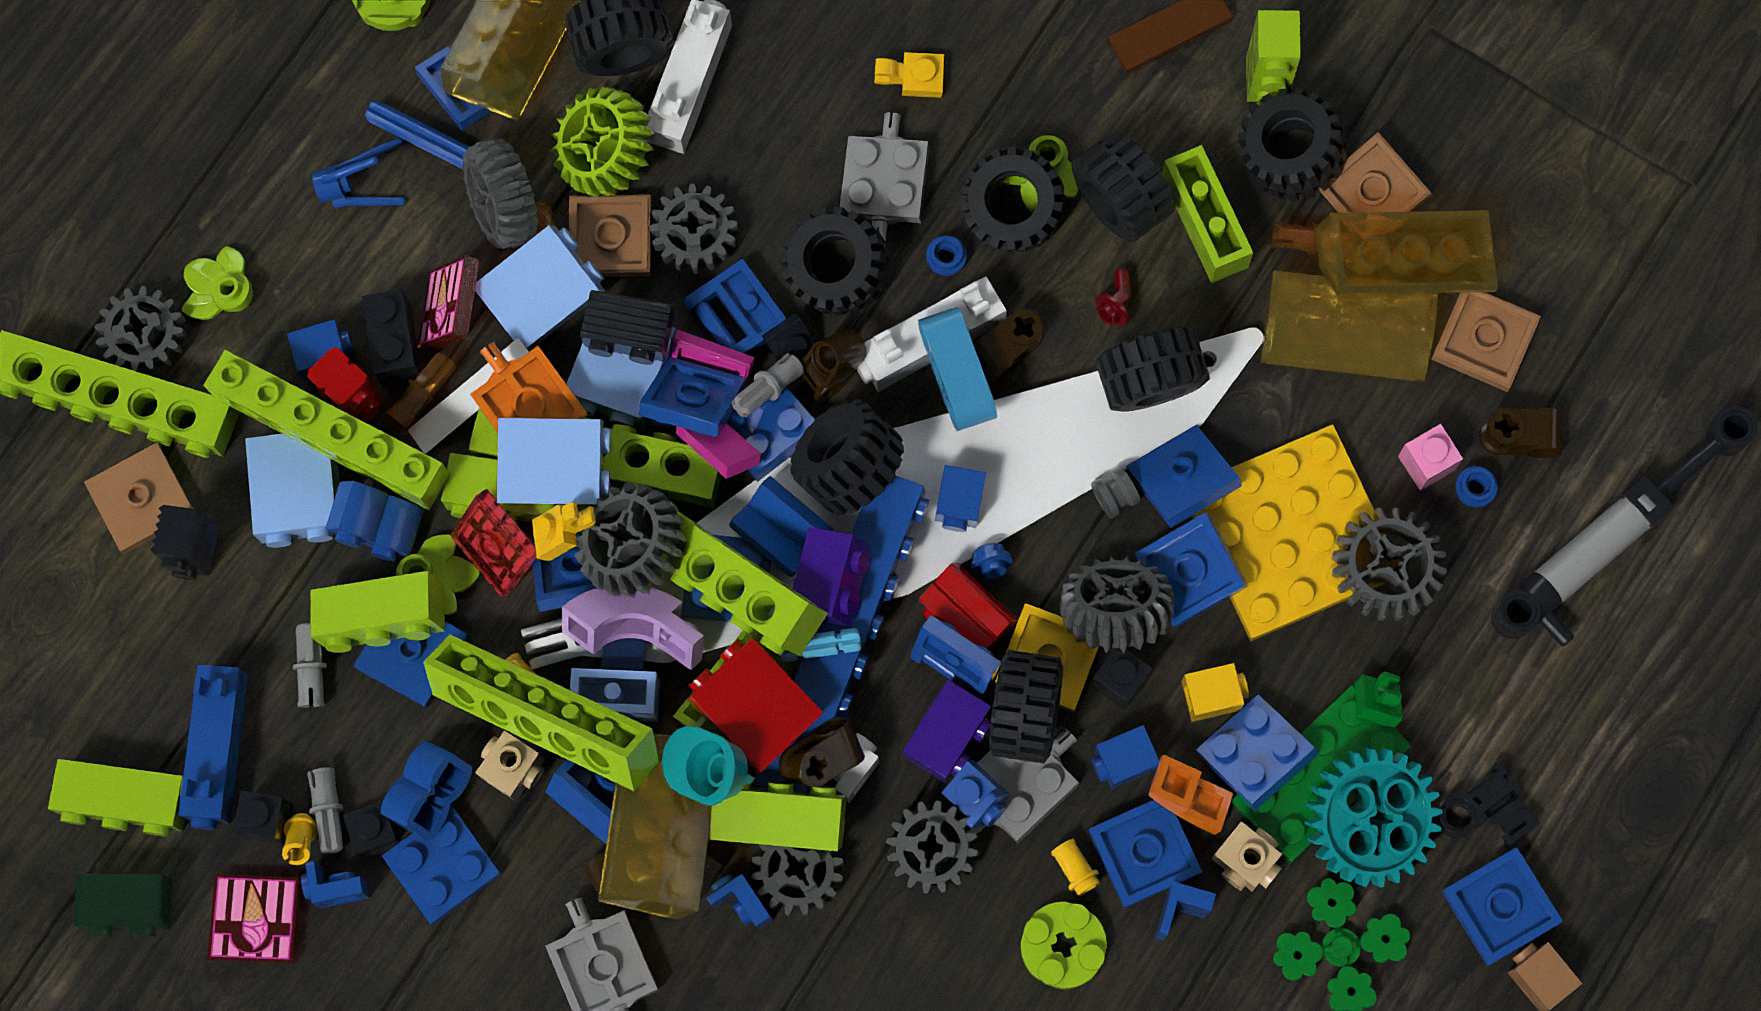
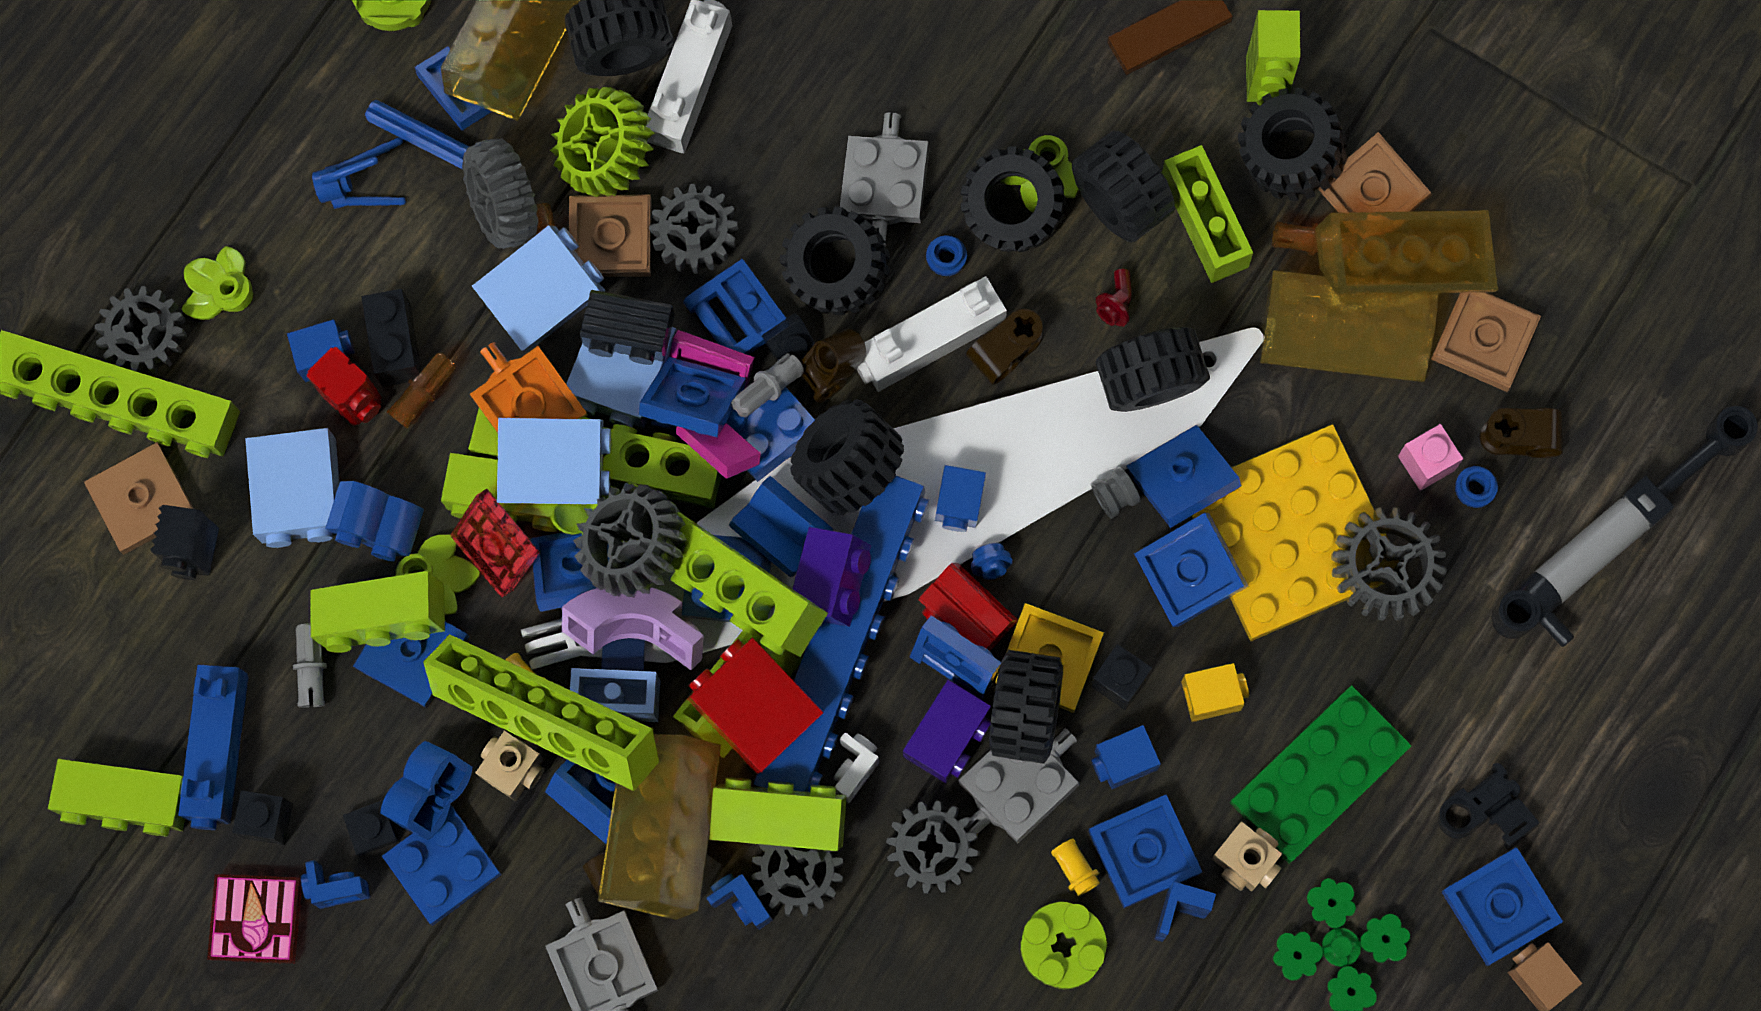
clear green brick [73,874,172,938] -> none
lime brick [204,350,450,511] -> none
yellow pin [282,813,318,865] -> none
light grey axle [307,767,344,854] -> none
white sticker [408,338,529,453] -> none
clear red tile [418,256,479,352] -> none
yellow plate [532,502,596,561] -> none
teal piece [662,726,754,806] -> none
medium azure axle [778,628,862,662] -> none
dark brown piece [779,717,865,787] -> none
yellow plate [874,52,944,98] -> none
dark azure piece [918,307,997,431] -> none
blue bracket [942,760,1010,829] -> none
dark grey gear [1060,556,1175,653] -> none
orange slope [1148,755,1233,835] -> none
blue plate [1196,694,1318,811] -> none
teal gear [1305,747,1443,887] -> none
green tile [1354,672,1403,728] -> none

